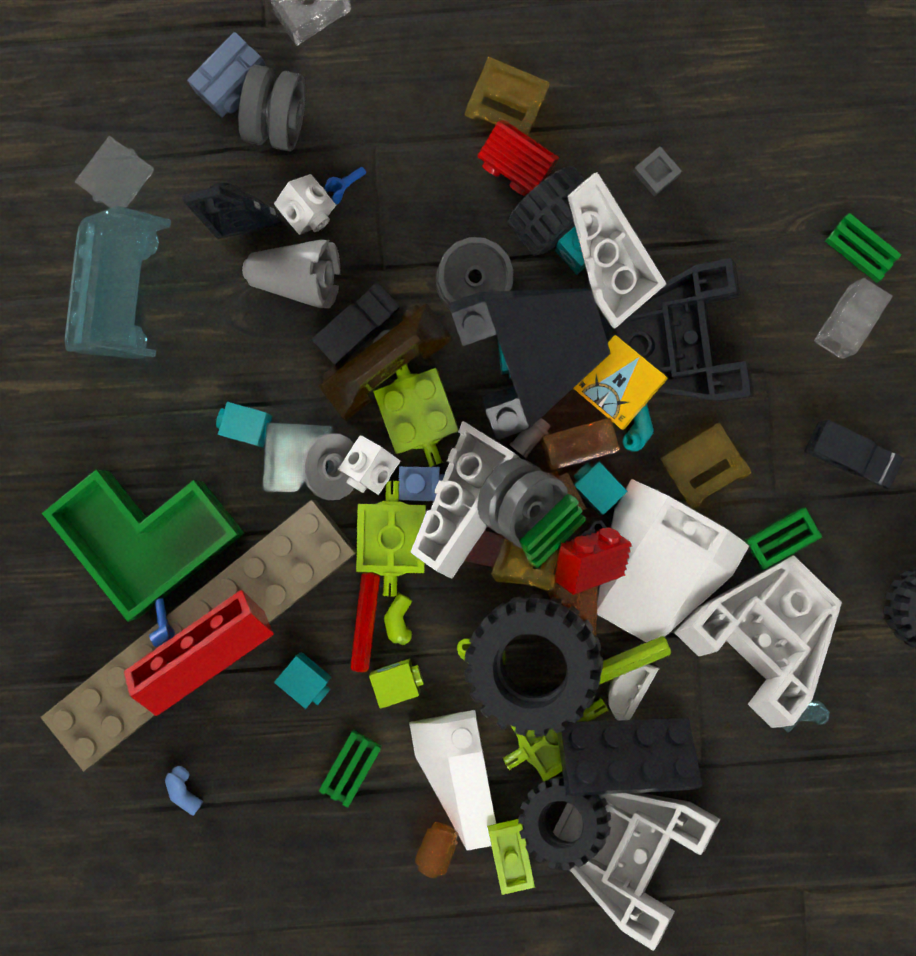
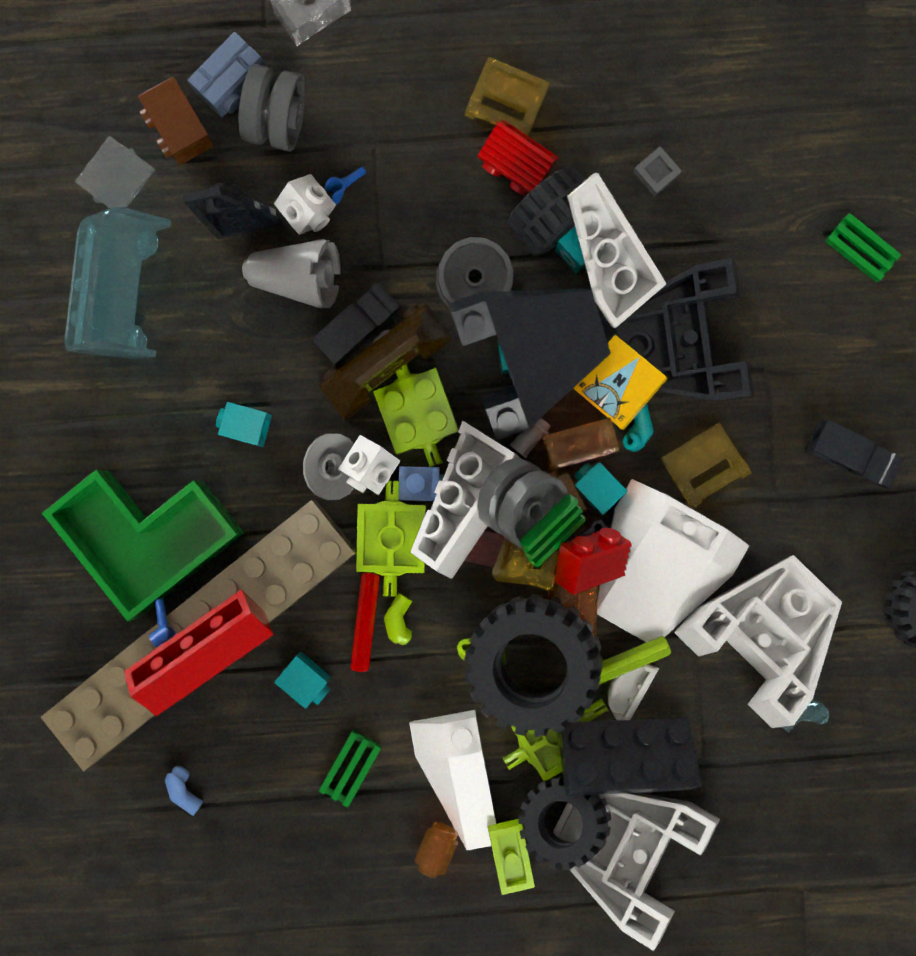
clear light blue wing [263,423,333,492] -> none
lime brick [369,658,424,709] -> none
green tile [744,508,822,570] -> none
clear brick [814,278,892,359] -> none
none -> reddish brown brick [138,76,214,166]

